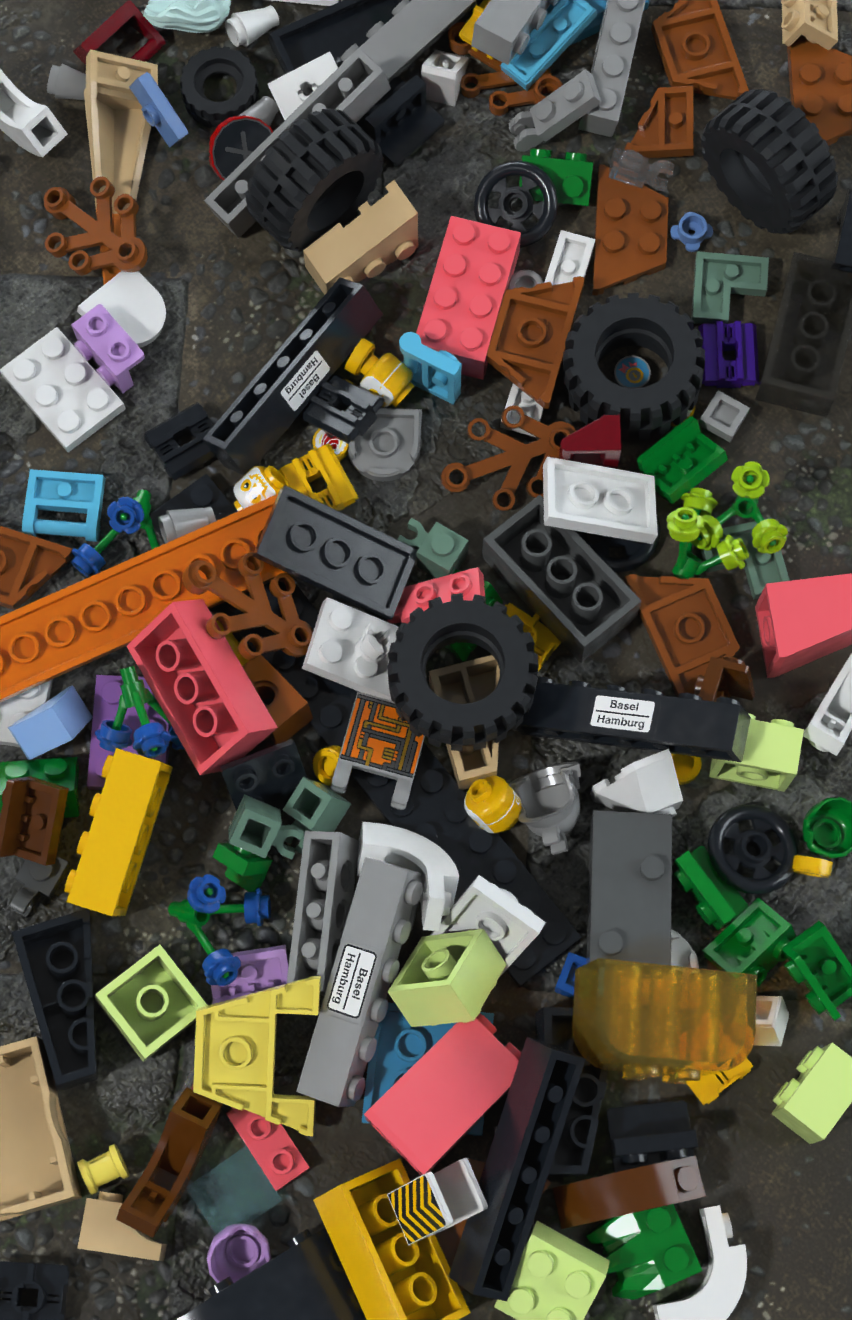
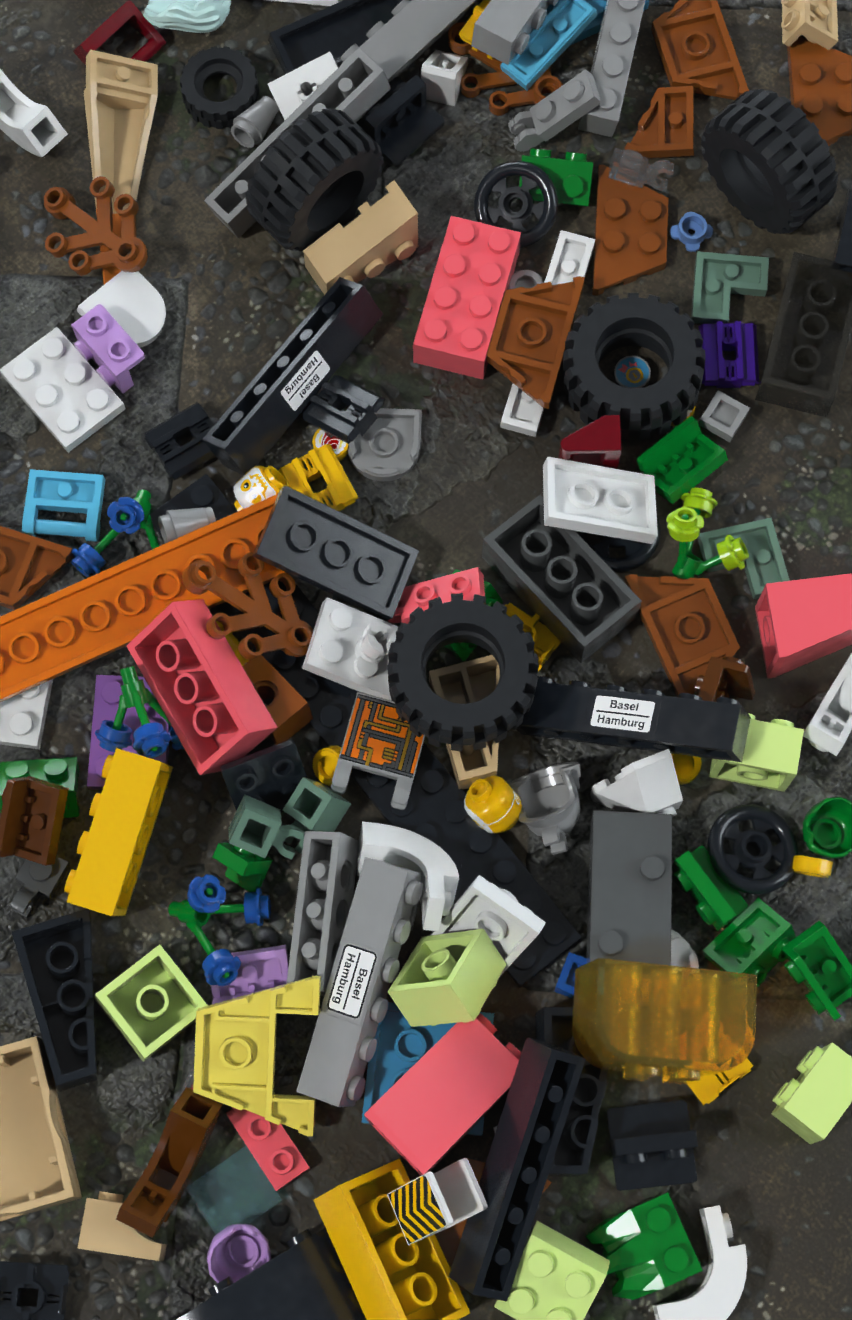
light blue slope [8,685,93,760] -> none
light grey cone [47,63,86,100] -> none
light yellow bush [77,1144,130,1195] -> none
medium blue plate [129,72,188,148] -> none
black tile [209,115,273,181] -> none
white cone [225,5,279,47] -> none
yellow tile [345,338,375,376] -> none
yellow head [359,353,415,408] -> none
sand green brick [397,518,469,578] -> none
medium azure plate [399,332,462,405] -> none
dark orange plant [440,406,576,511] -> none
reddish brown arch [552,1155,706,1229] -> none
lime plant [691,461,788,554] -> none
white slope [736,995,789,1046] -> none

